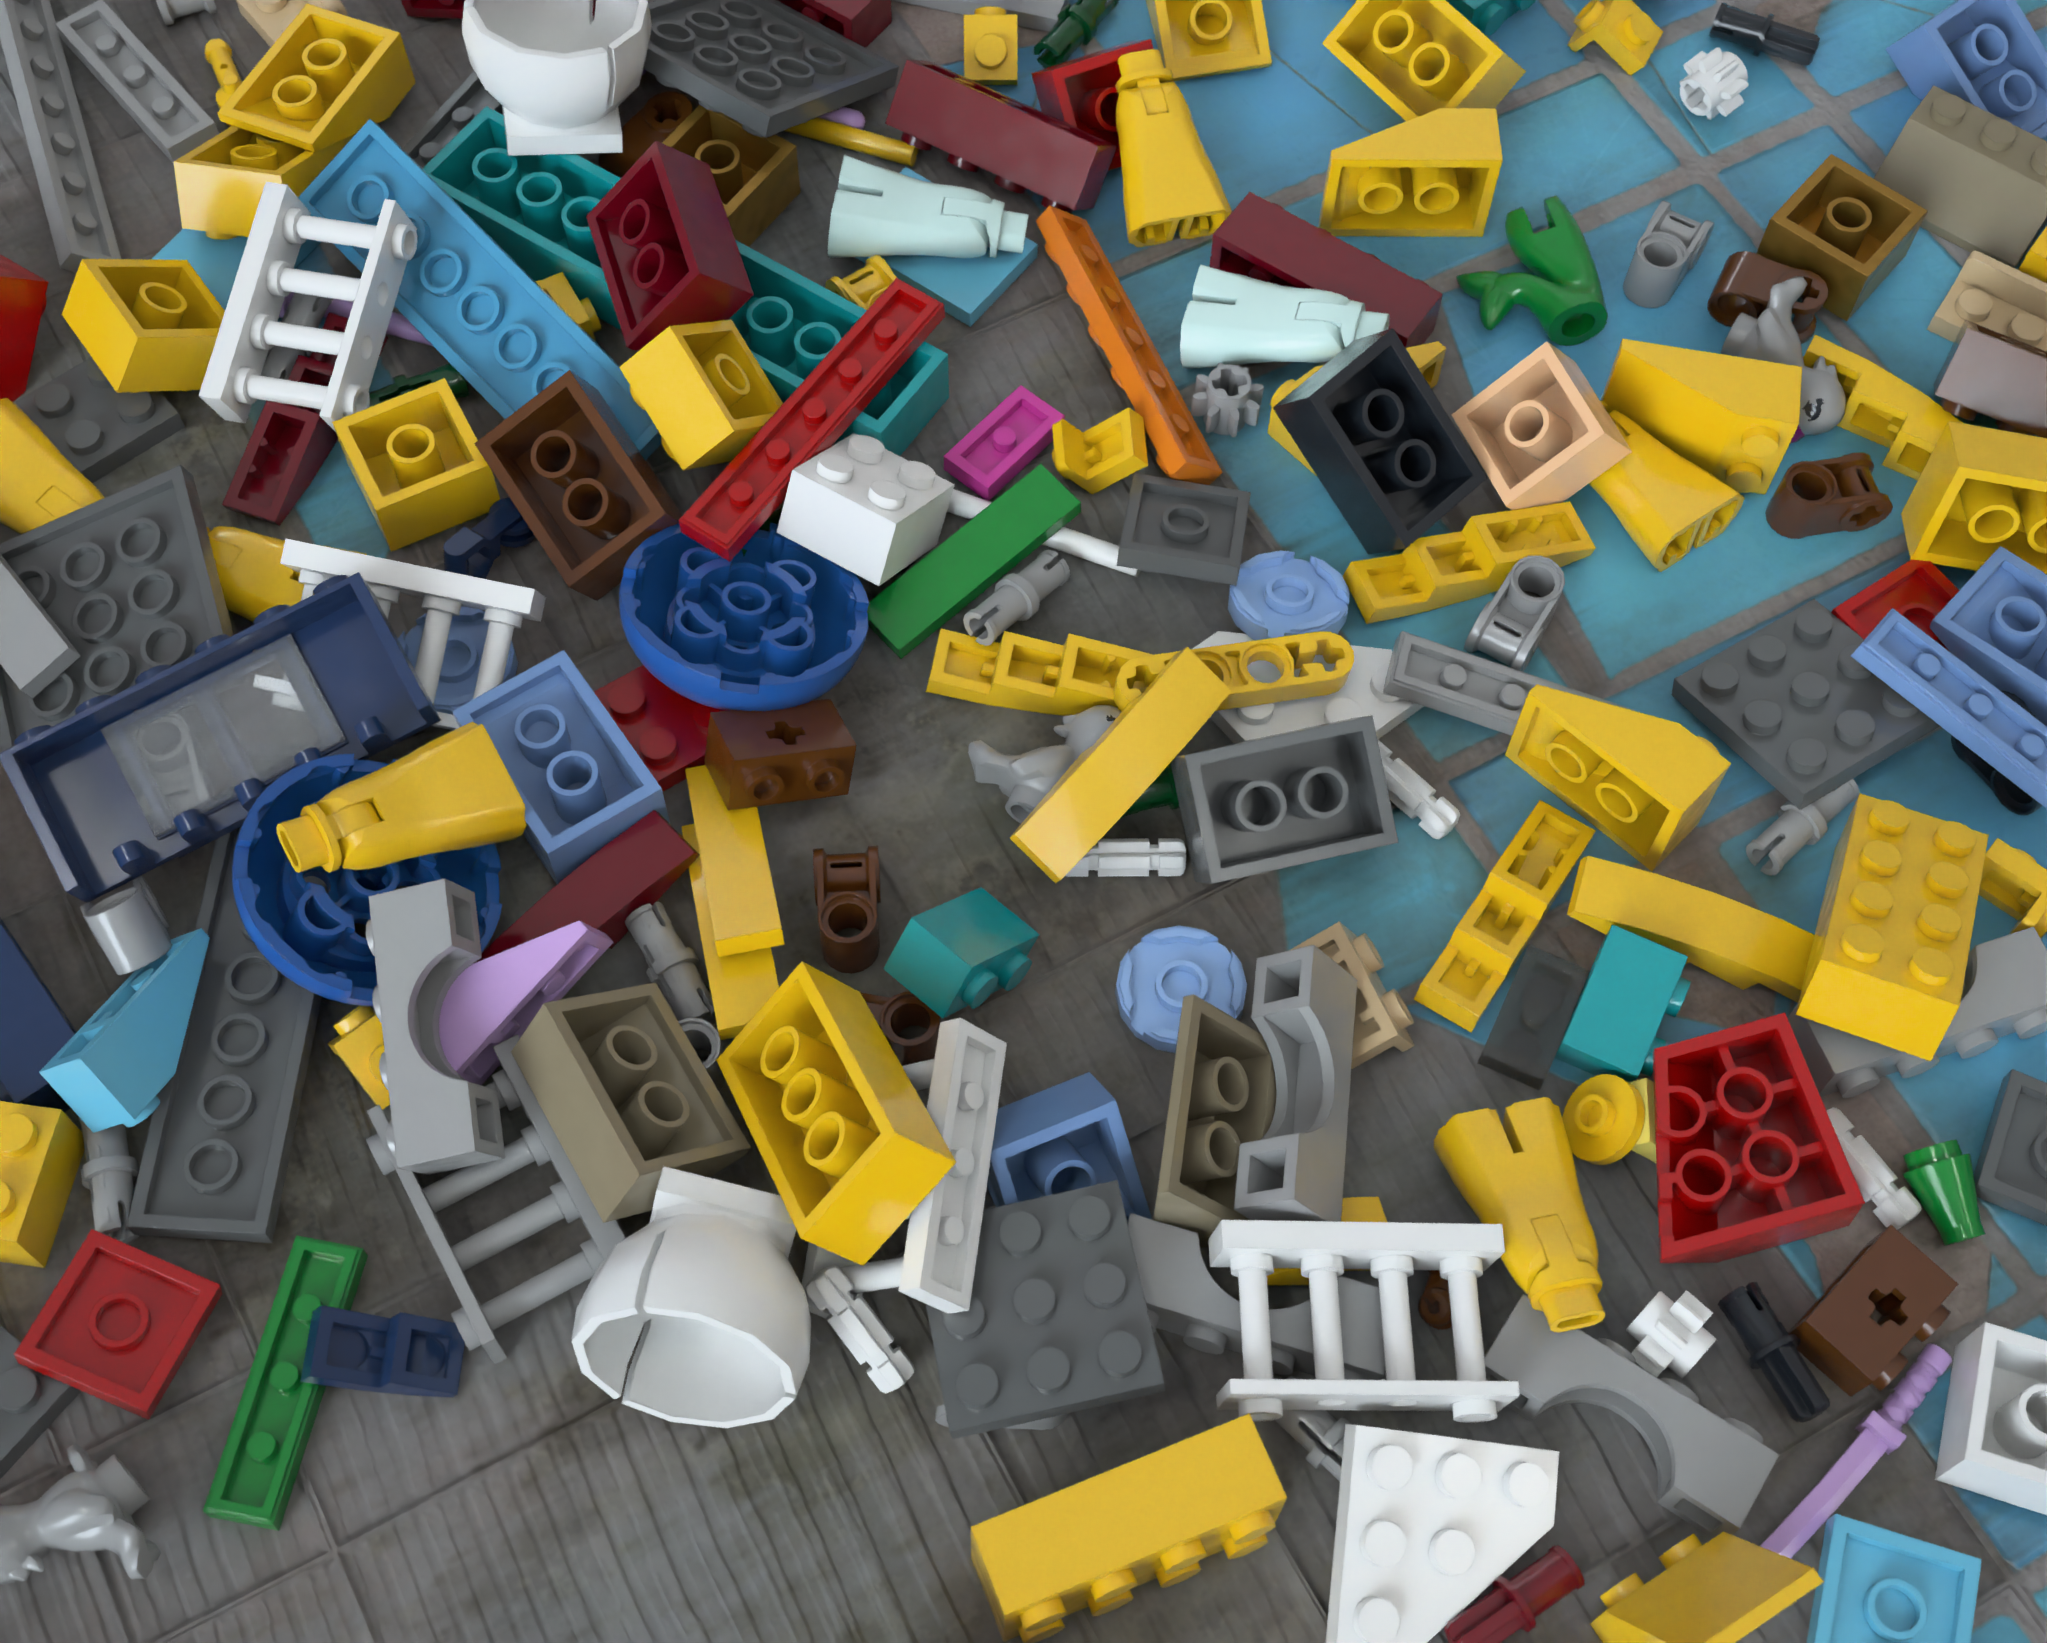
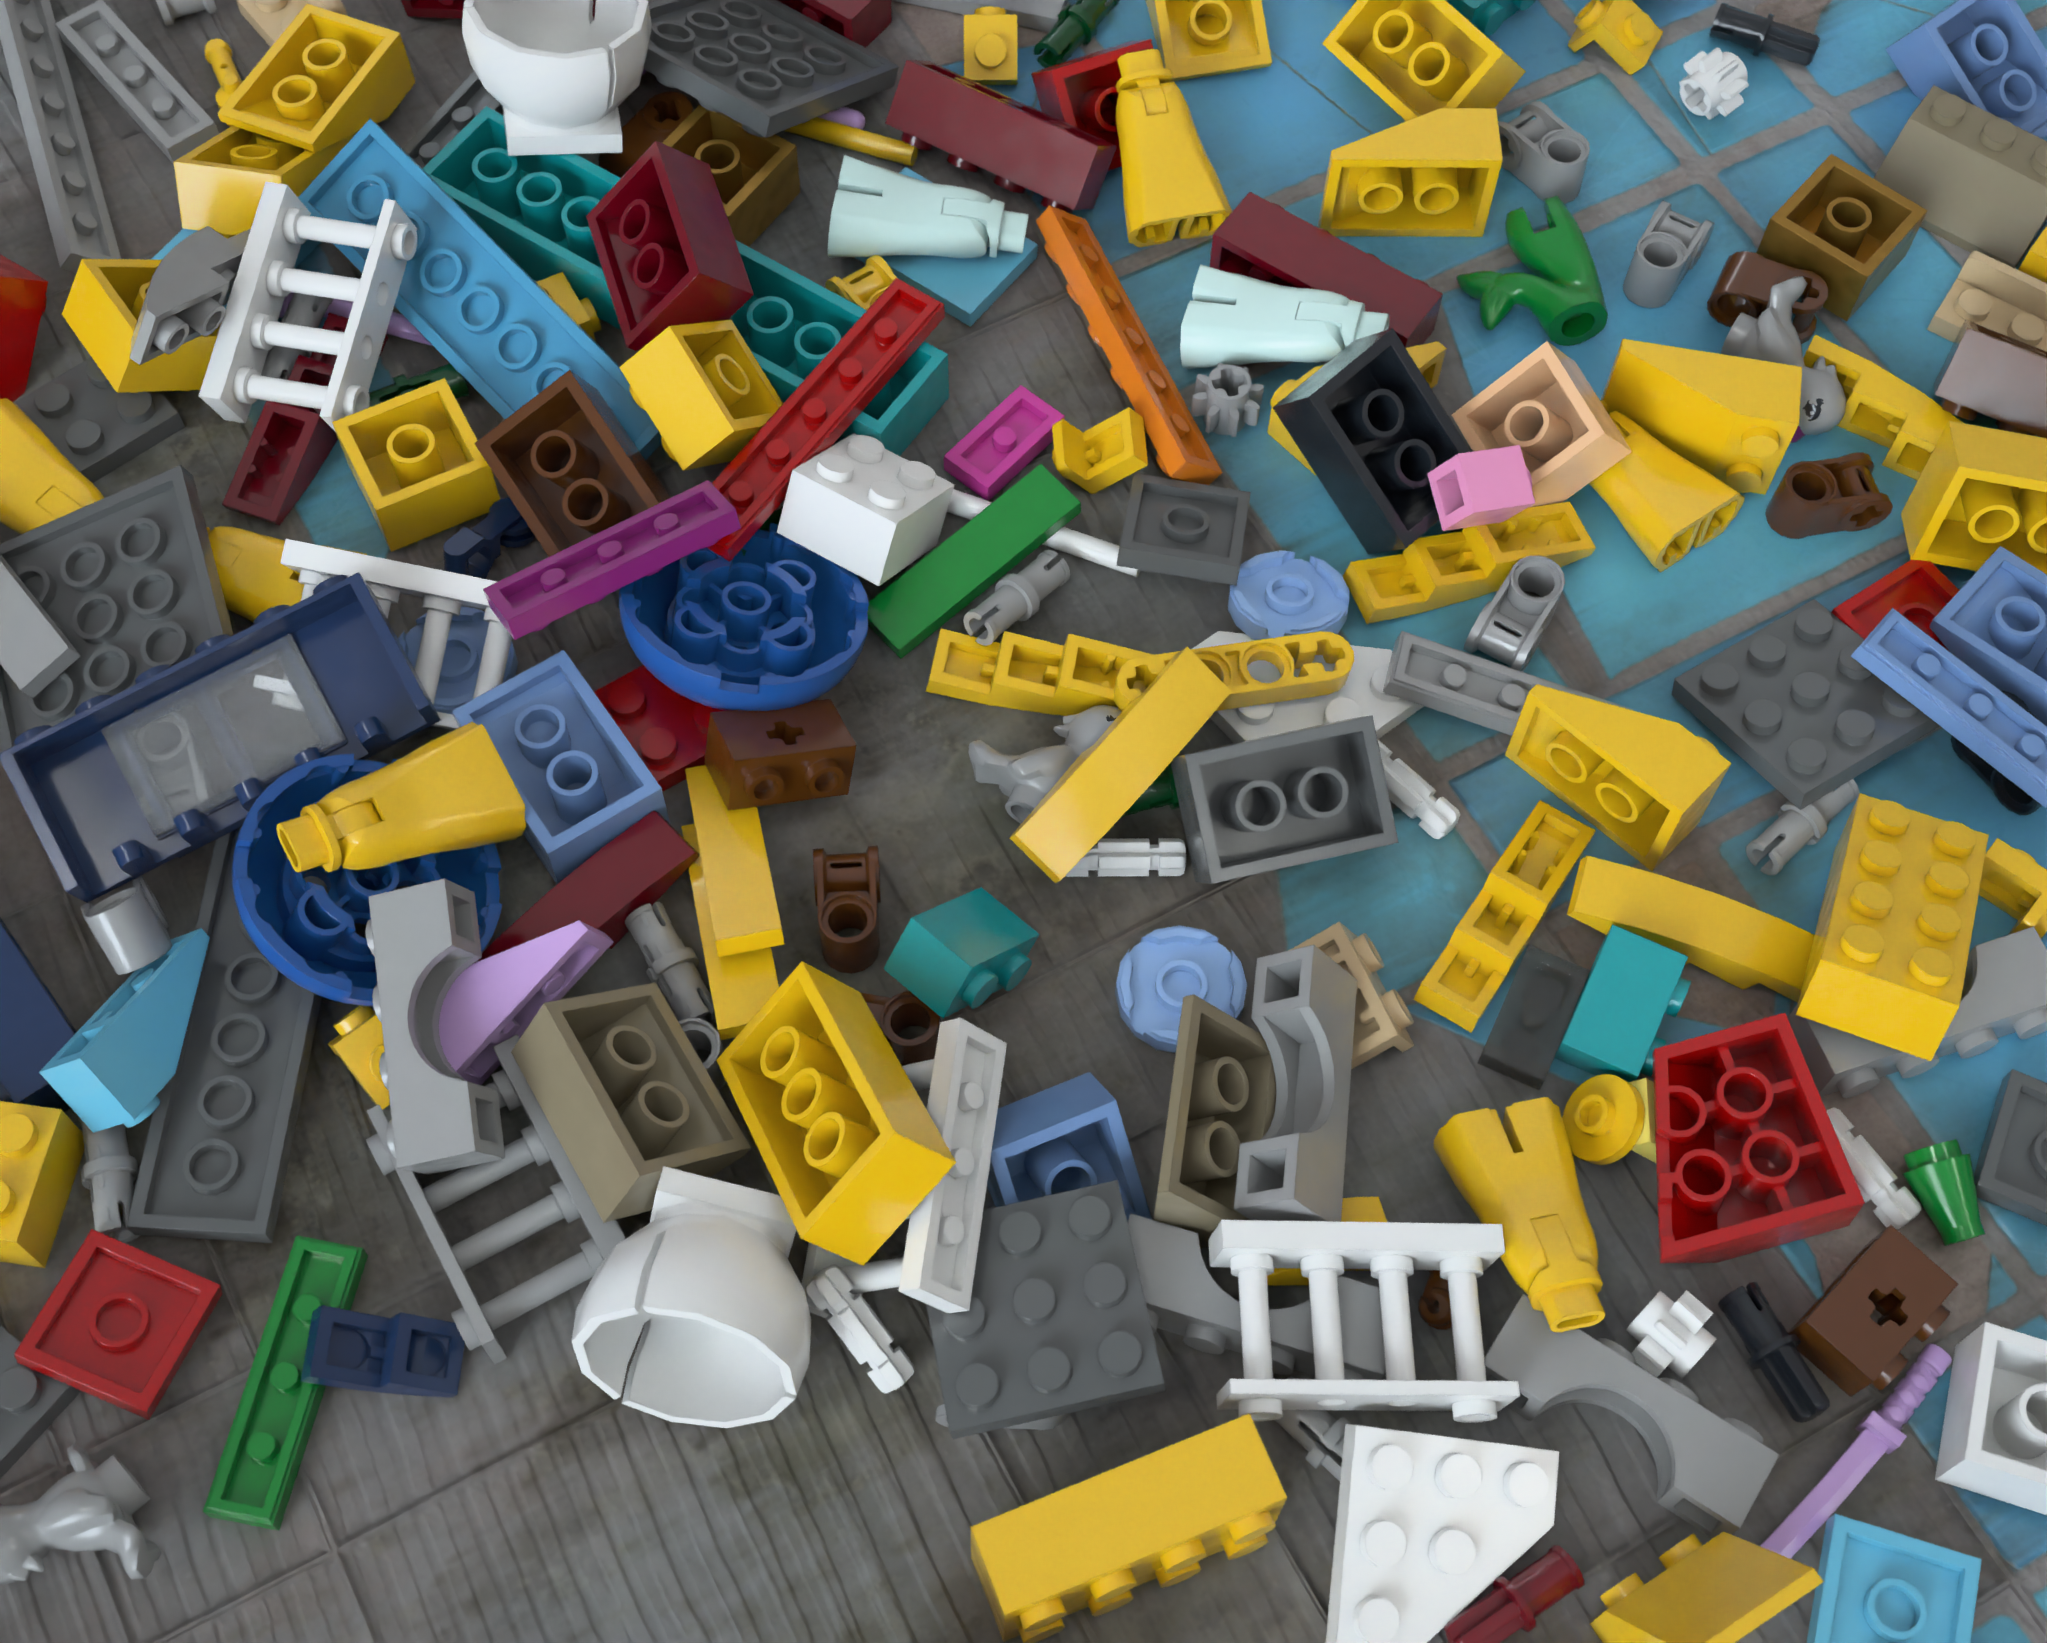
none -> light grey slope [130,226,251,365]
none -> magenta plate [483,480,741,640]
none -> bright pink brick [1427,445,1535,531]
none -> light grey piece [1498,101,1590,204]

